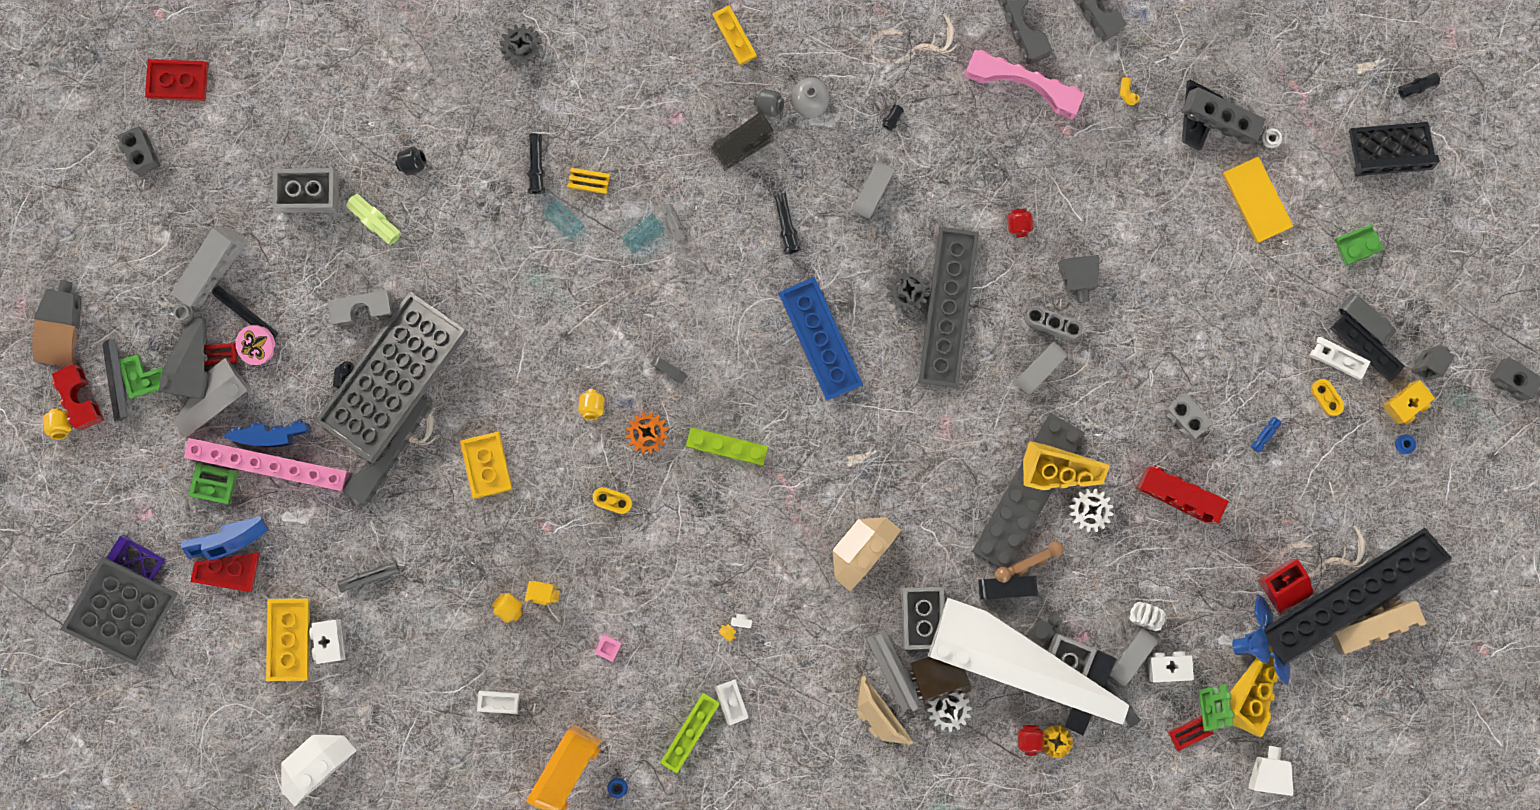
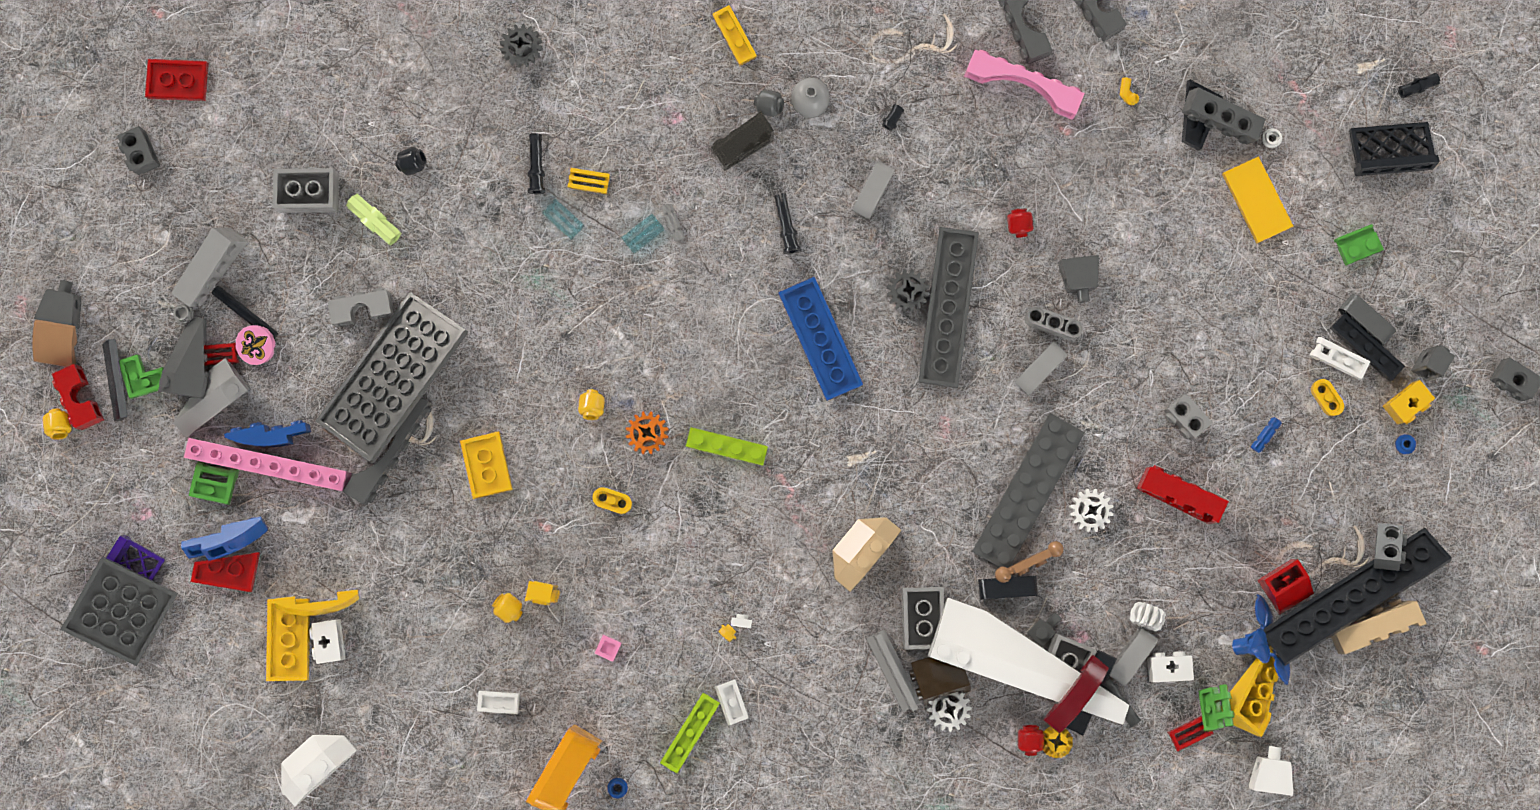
black arm [333,361,354,388] -> none
dark grey pin [337,561,400,593] -> none
dark grey beam [650,356,687,384] -> none
tan wedge [856,675,914,745] -> none
yellow wedge [1023,441,1110,490] -> none
none -> yellow slope [274,590,359,616]
none -> dark red slope [1043,655,1109,733]
none -> dark grey brick [1374,523,1407,571]

